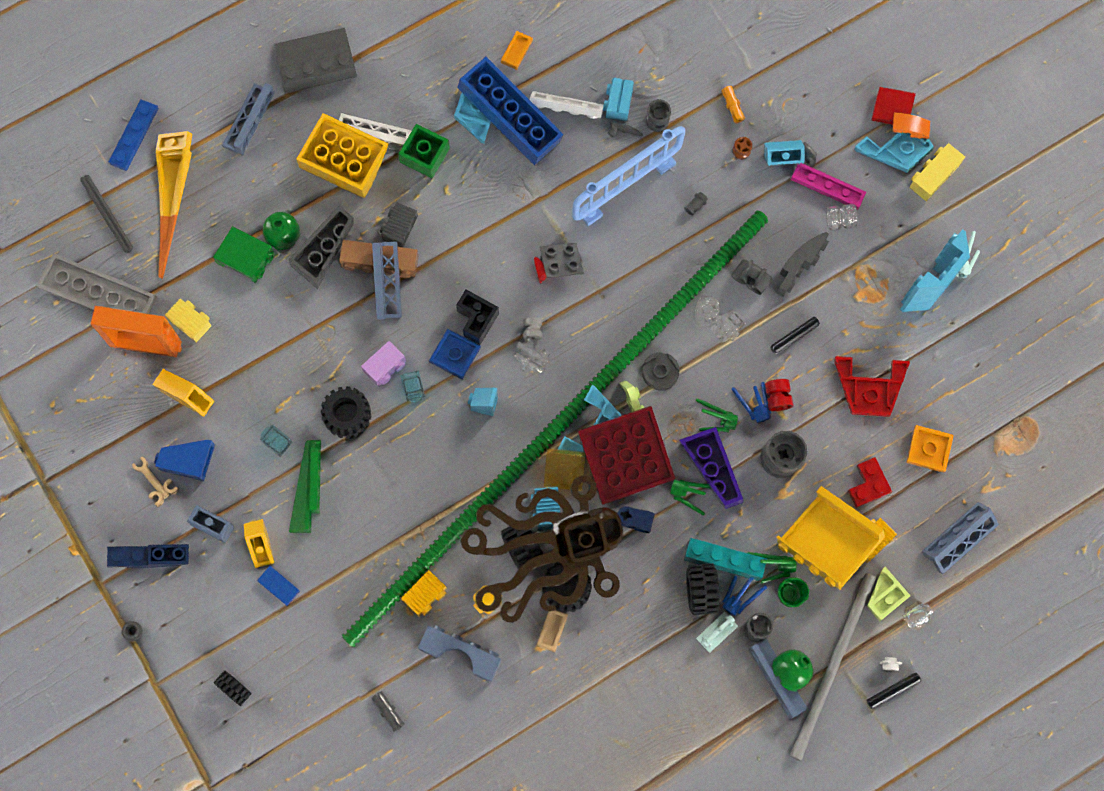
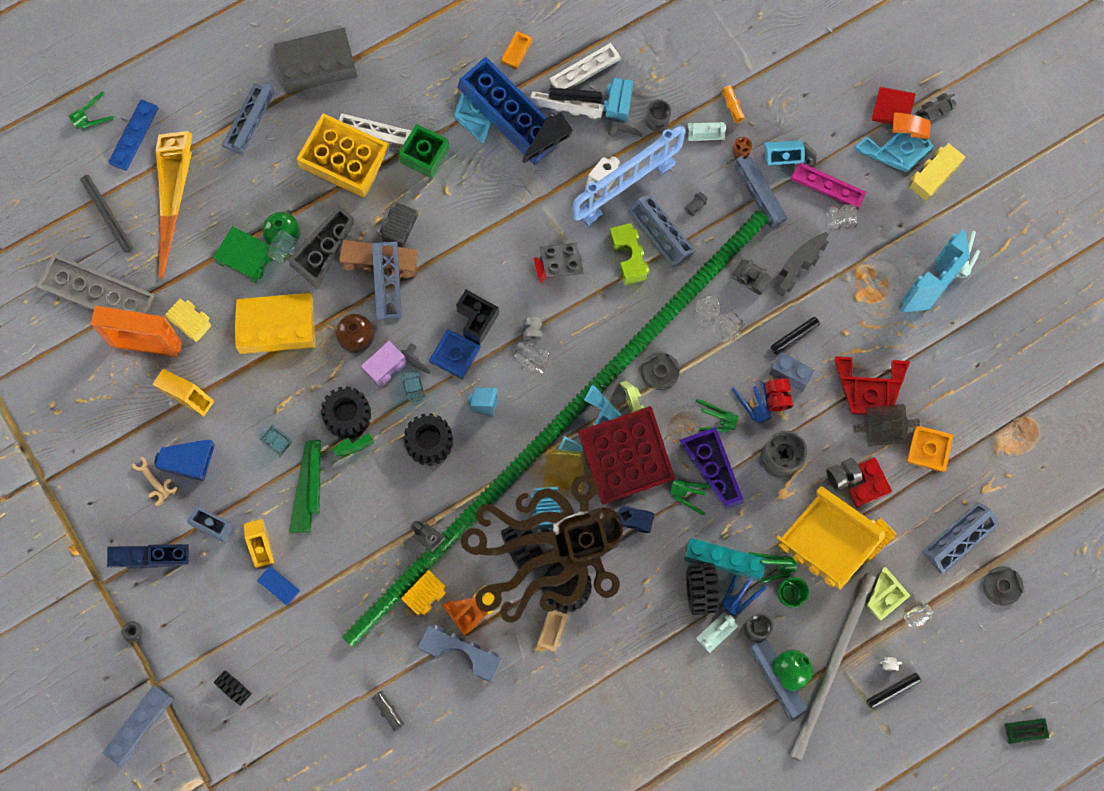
none -> green plant [68,92,114,129]
none -> sand blue arch [102,685,174,766]
none -> yellow slope [235,293,316,354]
none -> clear light blue brick [266,230,297,264]
none -> green slope [332,433,374,456]
none -> reddish brown cylinder [336,314,375,353]
none -> dark grey bar [401,343,430,374]
none -> black tyre [404,413,453,466]
none -> dark grey hinge [411,521,445,552]
none -> orange wing [442,598,488,636]
none -> black slope [522,112,573,163]
none -> black axle [549,87,602,103]
none -> white plate [550,43,621,89]
none -> white torso [585,156,620,200]
none -> lime arch [609,223,649,286]
none -> sand blue fence [628,195,695,267]
none -> light aqua hinge [688,122,726,141]
none -> sand blue fence [734,156,788,228]
none -> sand blue brick [769,352,815,392]
none -> dark grey wheel [826,458,863,492]
none -> clear smoke plate [853,404,920,447]
none -> dark grey hinge [916,93,956,122]
none -> dark grey tile [983,566,1024,606]
none -> dark green tile [1004,718,1050,744]

